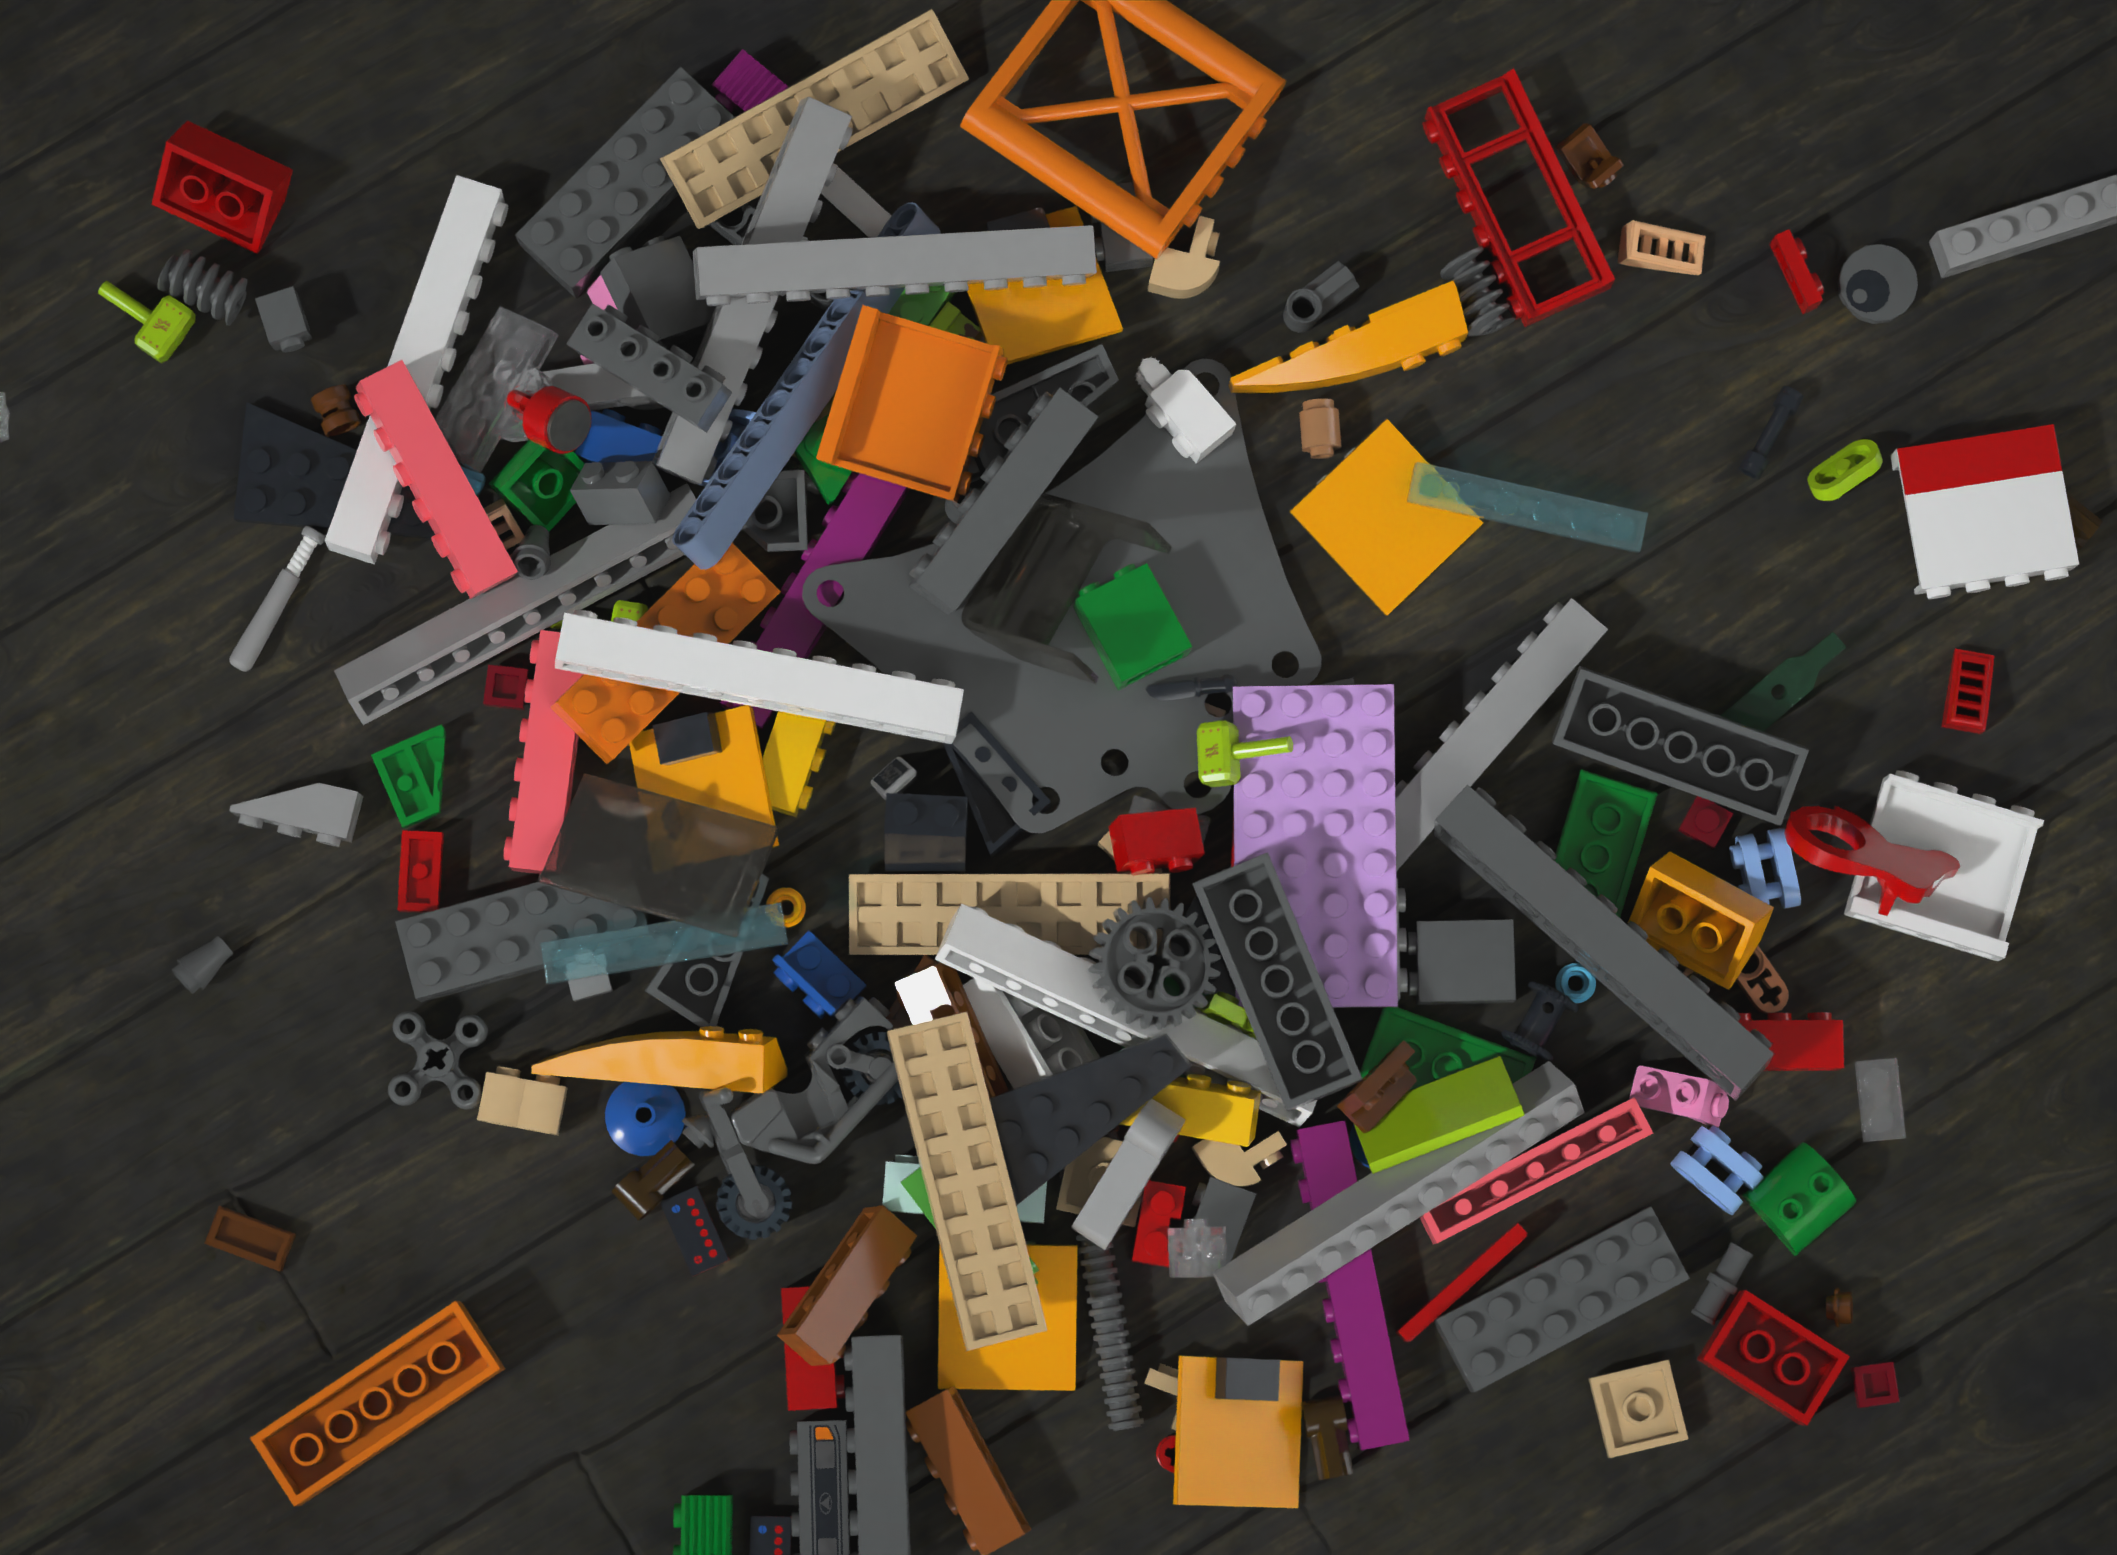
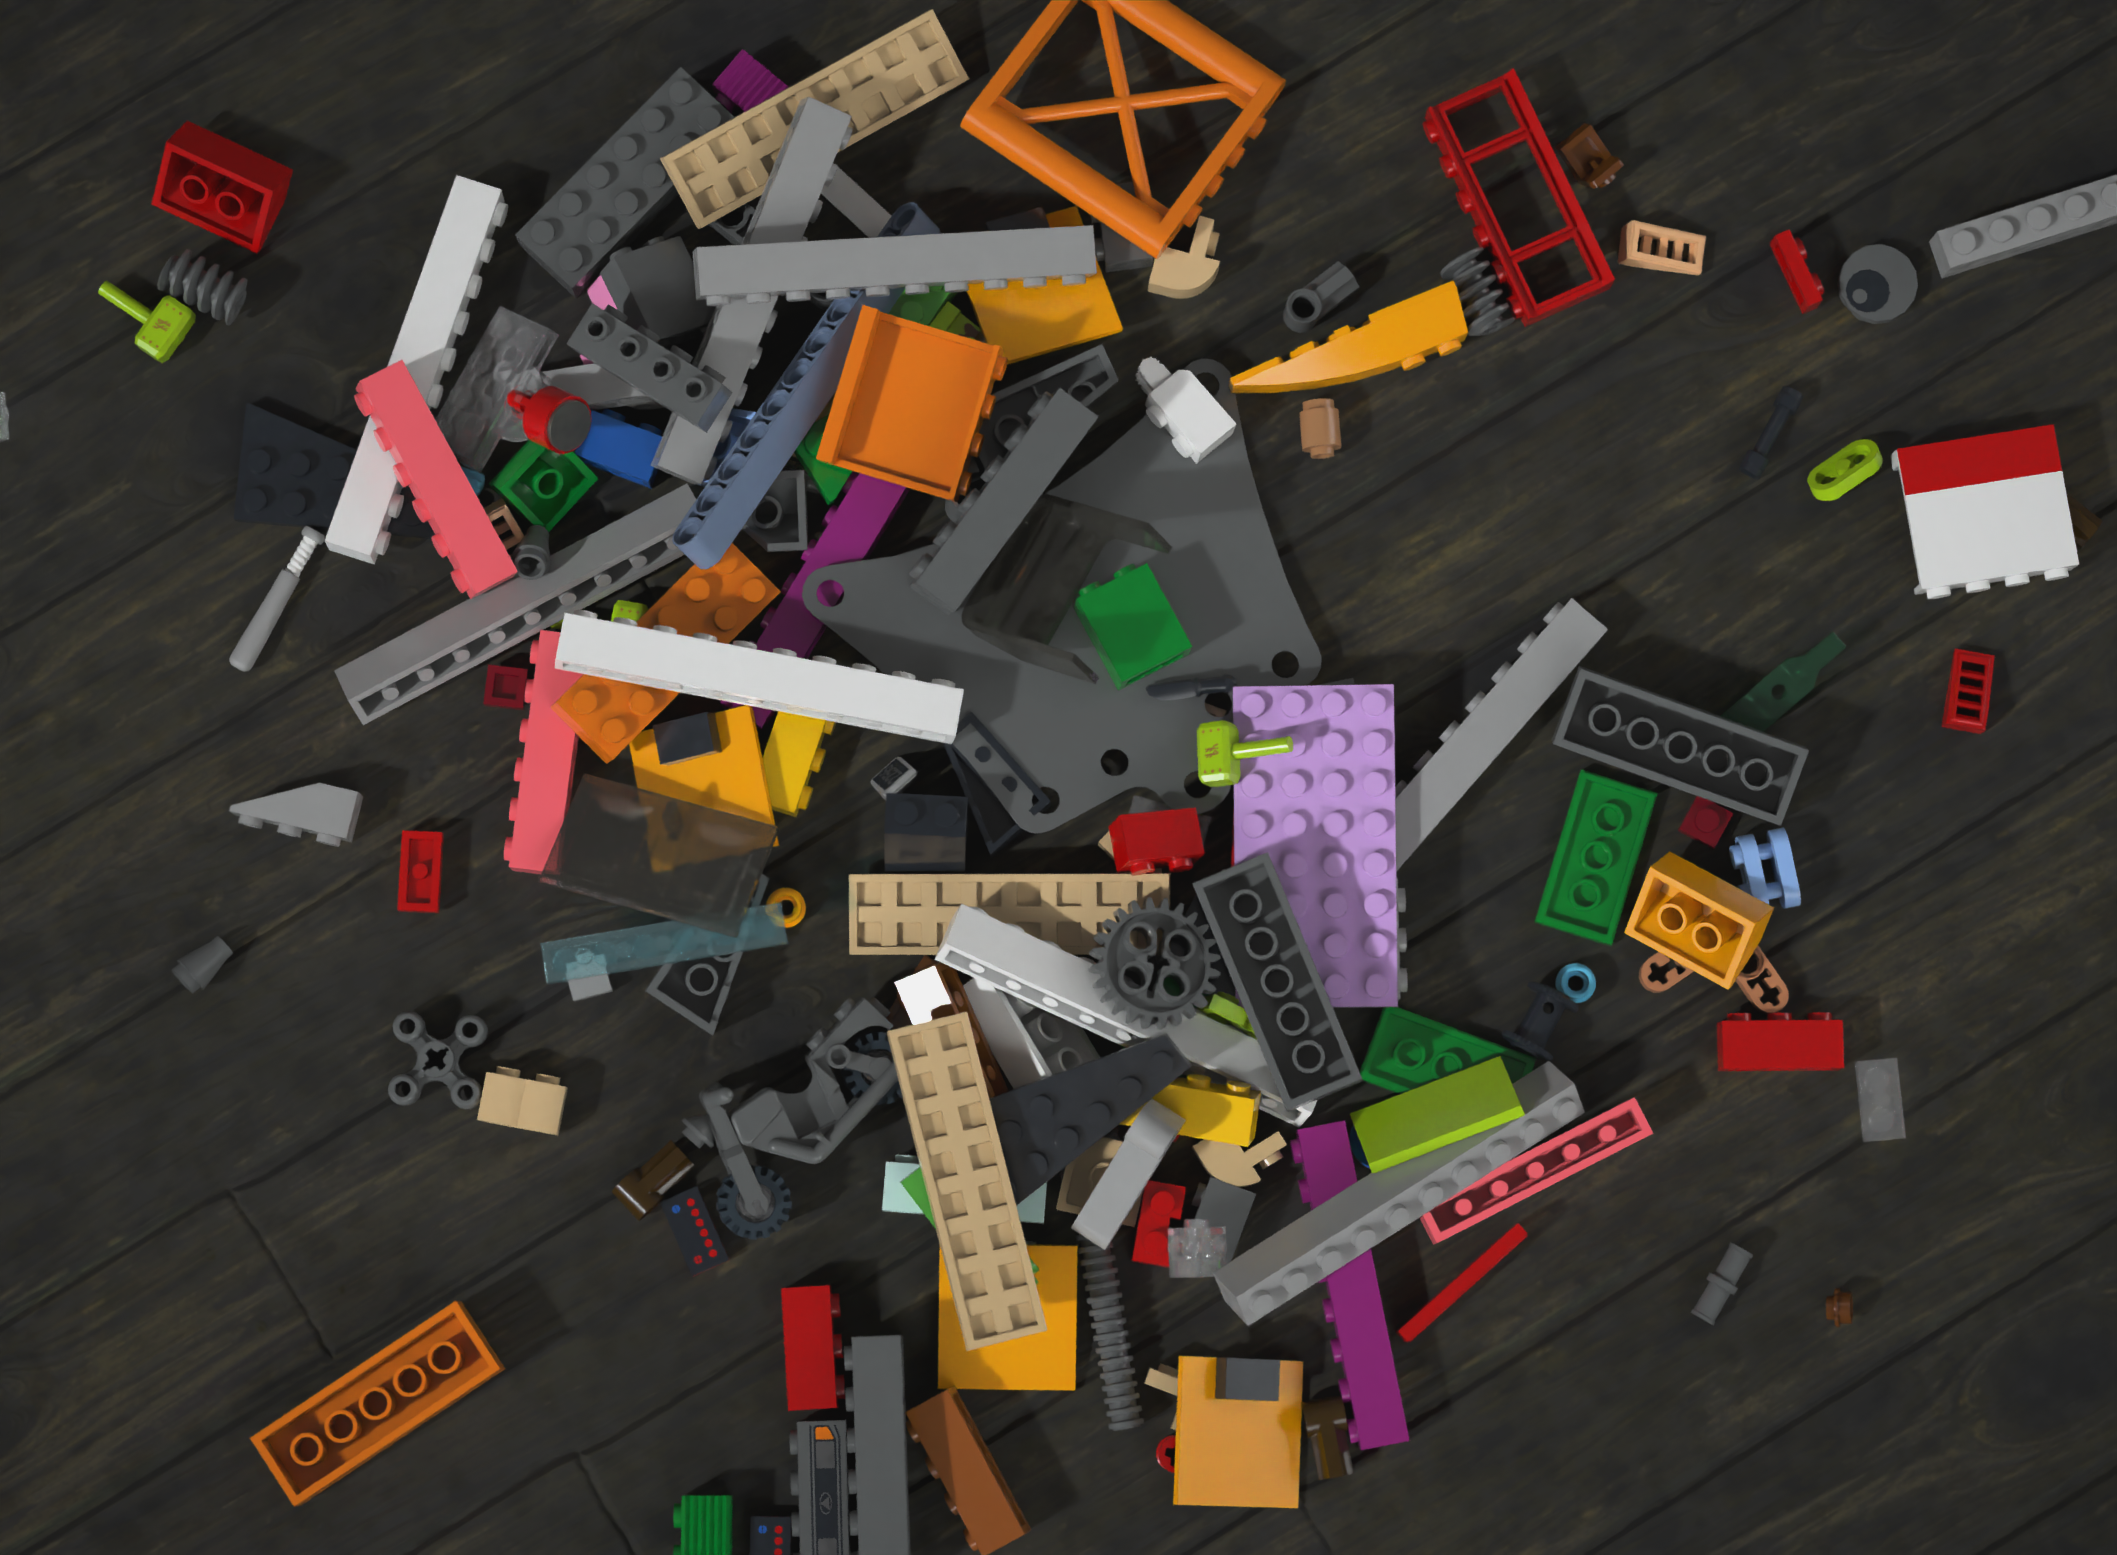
reddish brown tile [204,1206,296,1272] -> none
dark grey brick [255,286,313,353] -> none
reddish brown wheel [311,384,362,437] -> none
green wing [371,724,446,829] -> none
dark grey brick [395,857,654,1003] -> none
light orange wedge [532,1026,787,1093] -> none
dark grey brick [570,461,671,525] -> none
blue dish [605,1082,686,1156] -> none
blue bracket [772,930,867,1021] -> none
dark orange brick [777,1205,917,1366] -> none
light orange piece [1289,419,1483,616] -> none
reddish brown bracket [1337,1040,1417,1133] -> none
clear light blue plate [1407,462,1648,553] -> none
dark grey brick [1407,919,1516,1005] -> none
dark grey brick [1433,1207,1690,1392] -> none
dark grey brick [1434,785,1774,1101] -> none
tan plate [1588,1360,1688,1458] -> none
bright pink bracket [1629,1066,1729,1128] -> none
light blue brick [1670,1125,1764,1215] -> none
red brick [1697,1290,1850,1426] -> none
green brick [1742,1142,1857,1256] -> none
red animal [1784,806,1960,916] -> none
white panel [1844,770,2044,961] -> none
dark red plate [1851,1362,1900,1408] -> none

